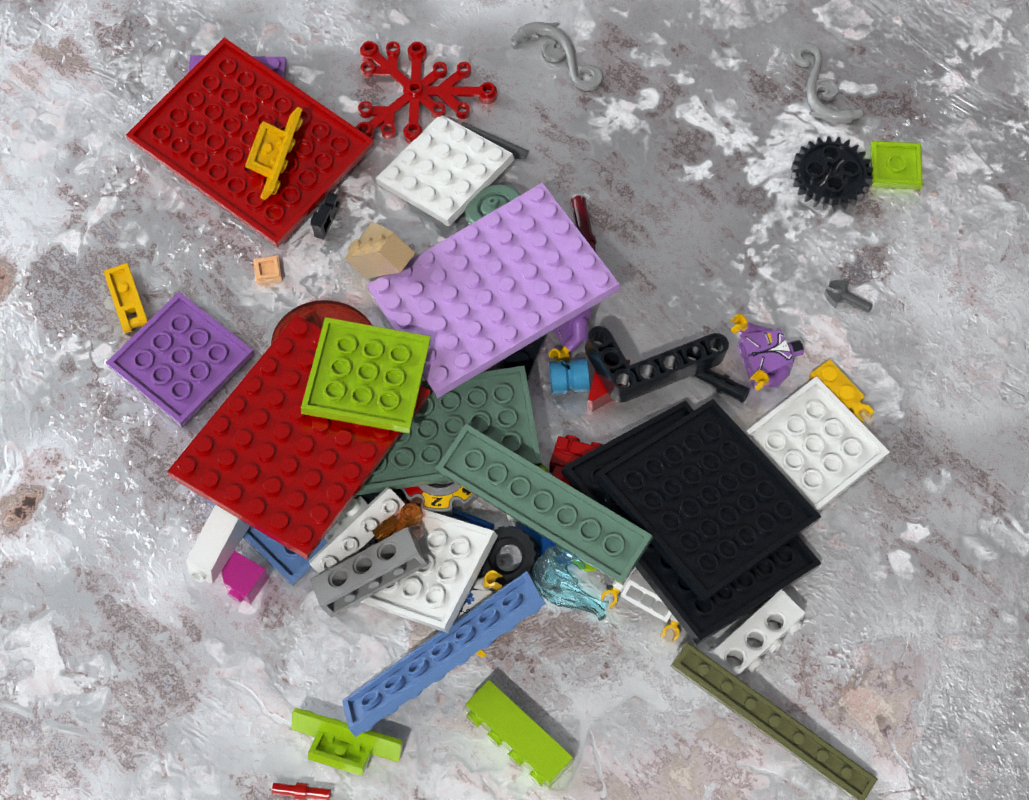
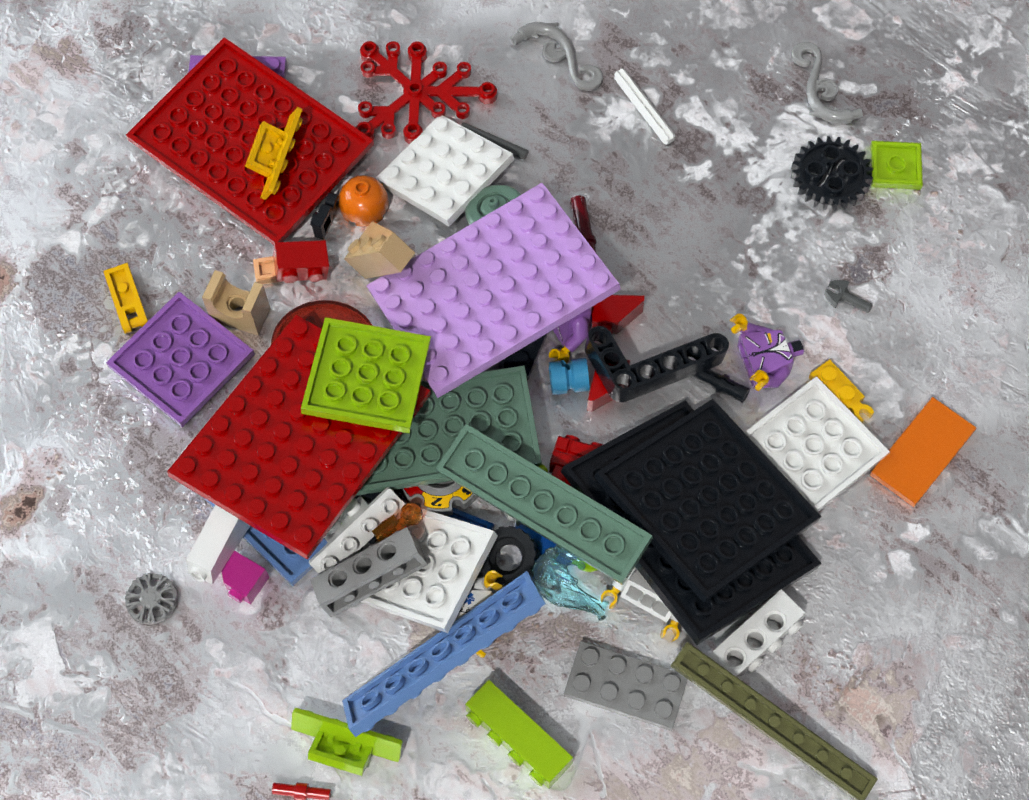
none -> light grey wheel [125,573,178,625]
none -> tan piece [202,270,270,336]
none -> red brick [273,240,329,283]
none -> orange cylinder [339,175,389,227]
none -> light grey plate [564,641,688,731]
none -> red slope [591,295,644,334]
none -> white axle [614,68,675,145]
none -> orange tile [870,397,976,507]

